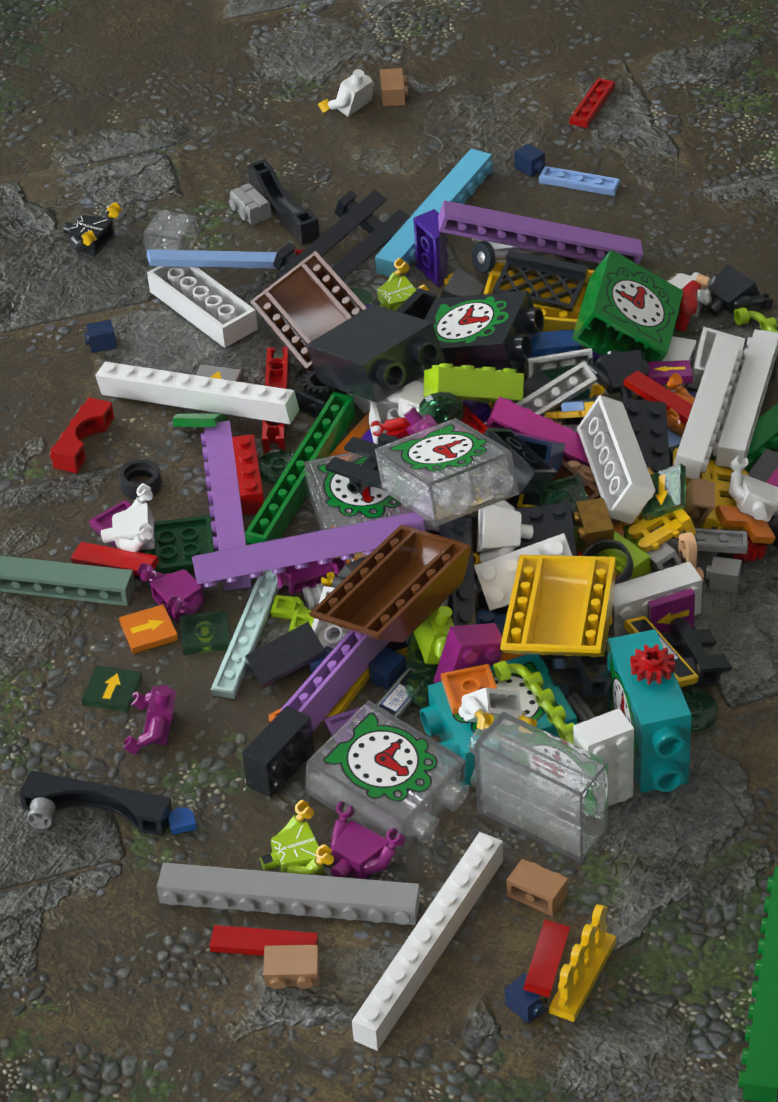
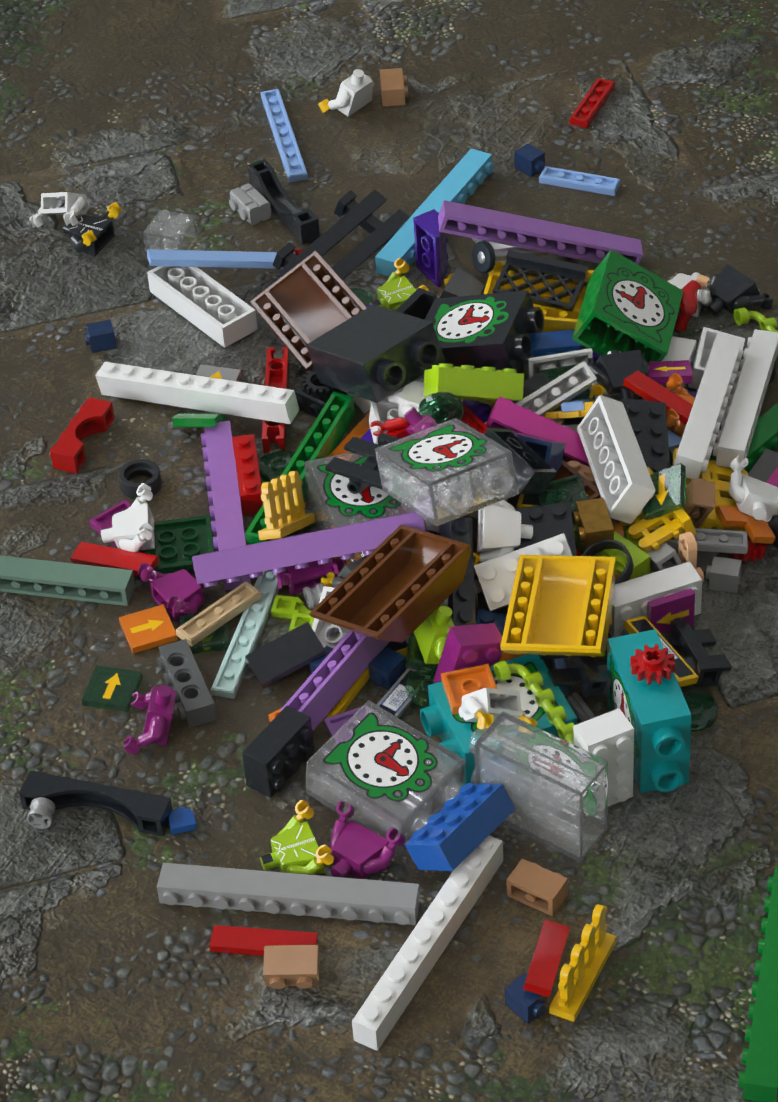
none -> white torso [29,192,90,228]
none -> dark grey brick [157,639,217,728]
none -> tan tile [176,581,262,647]
none -> yellow fence [258,471,316,540]
none -> light blue tile [261,89,308,183]
none -> blue brick [405,783,515,871]

